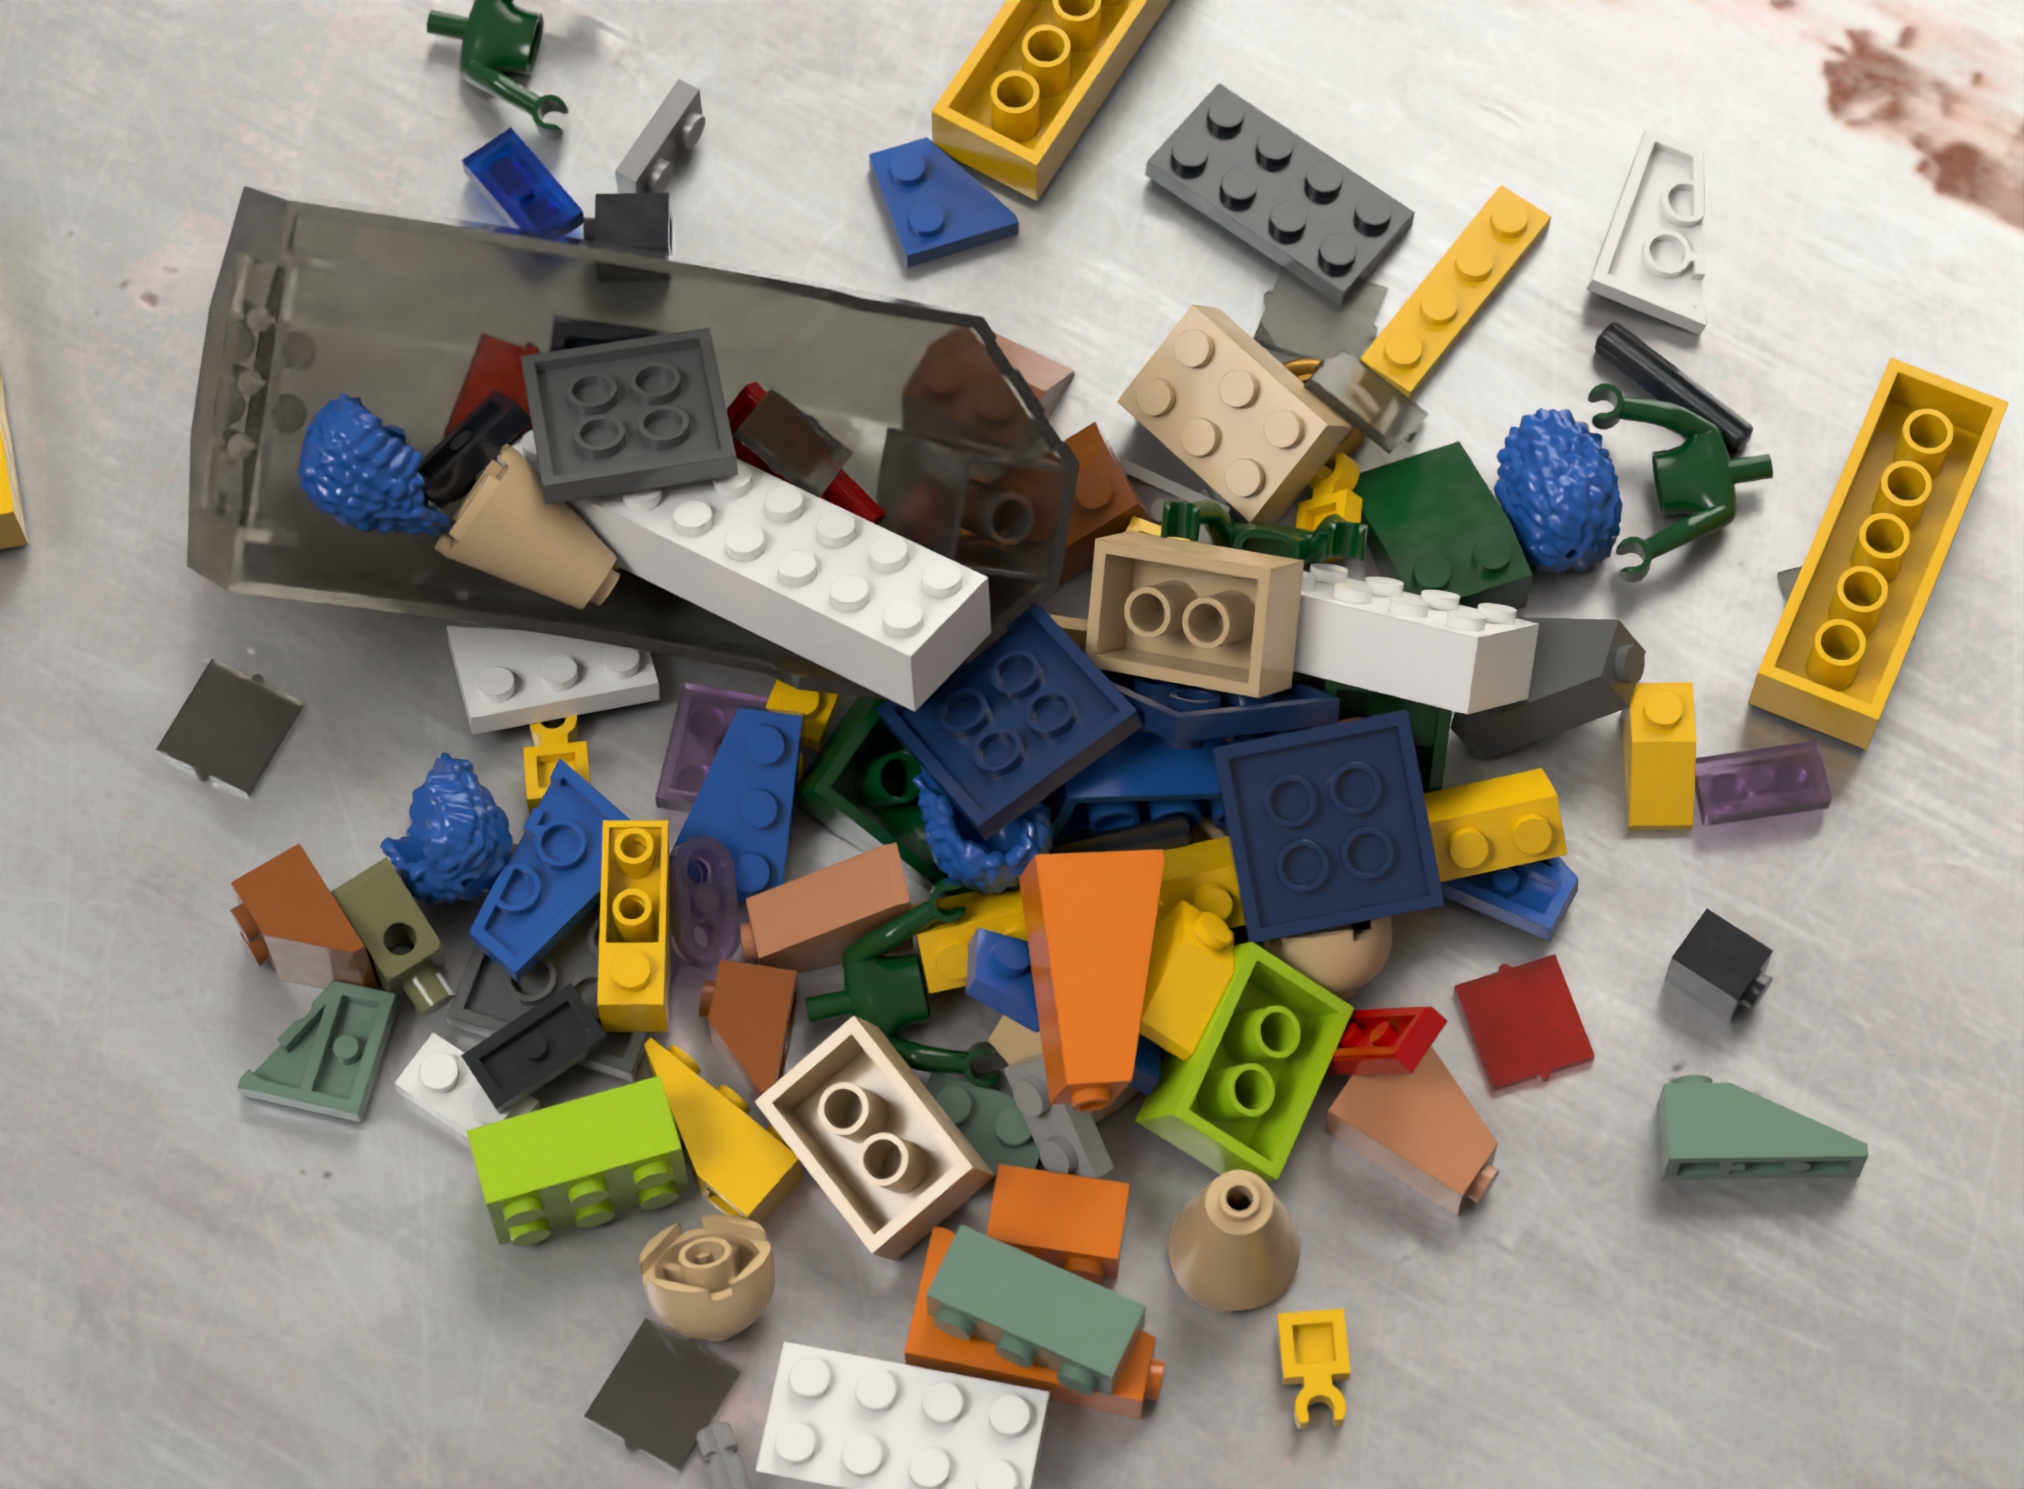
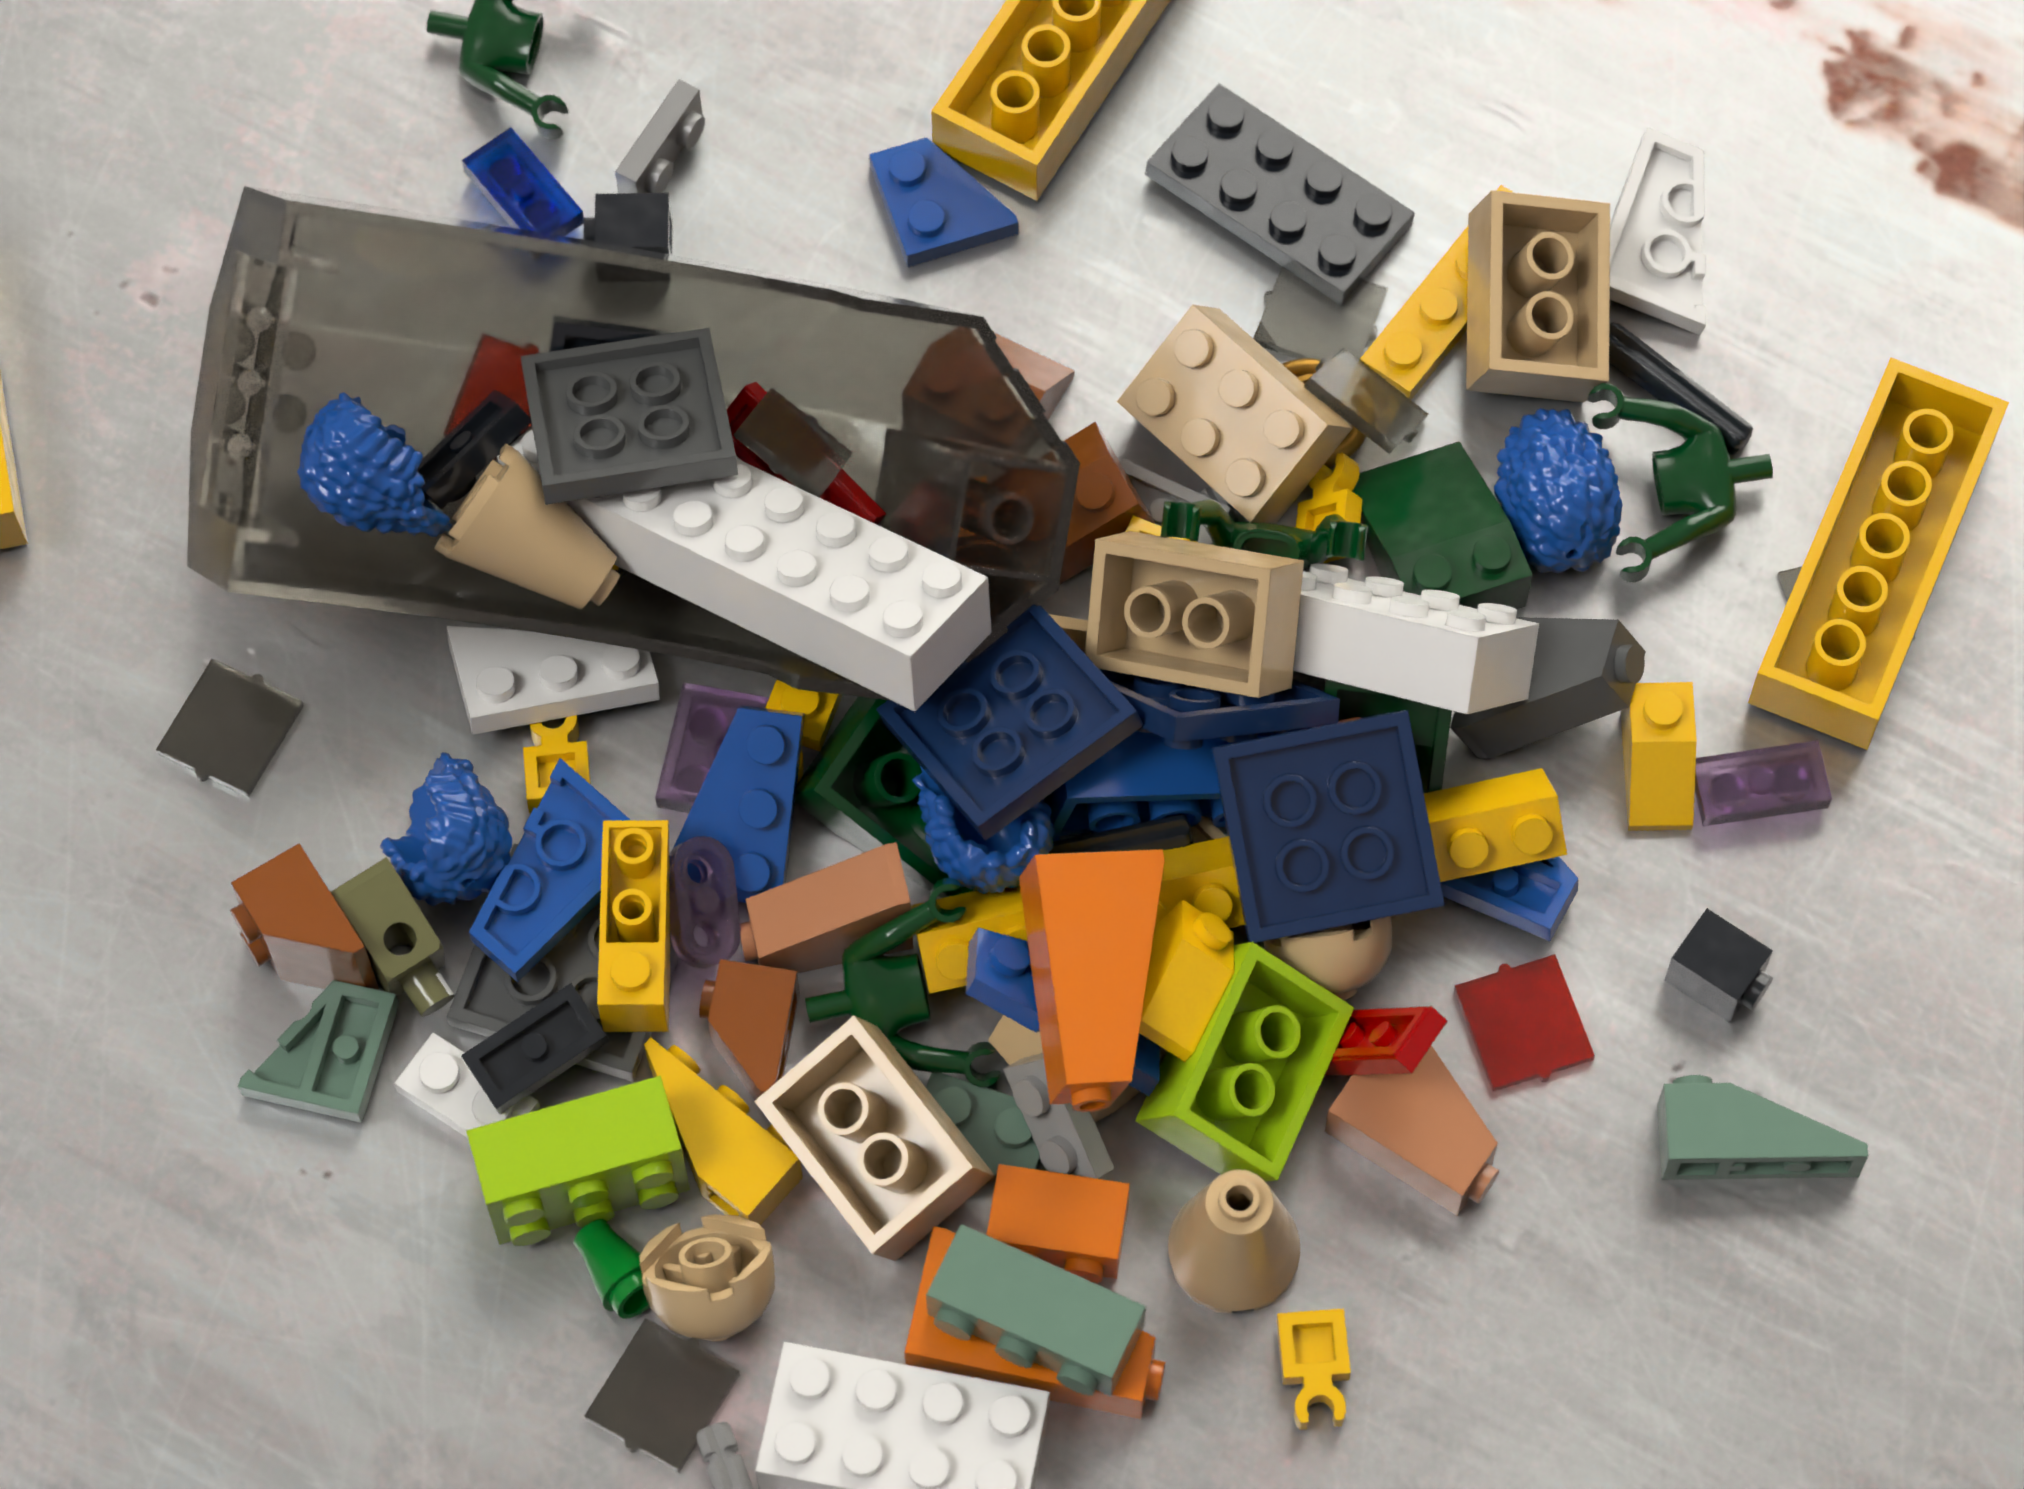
none -> green cone [573,1219,650,1319]
none -> tan brick [1466,190,1610,402]

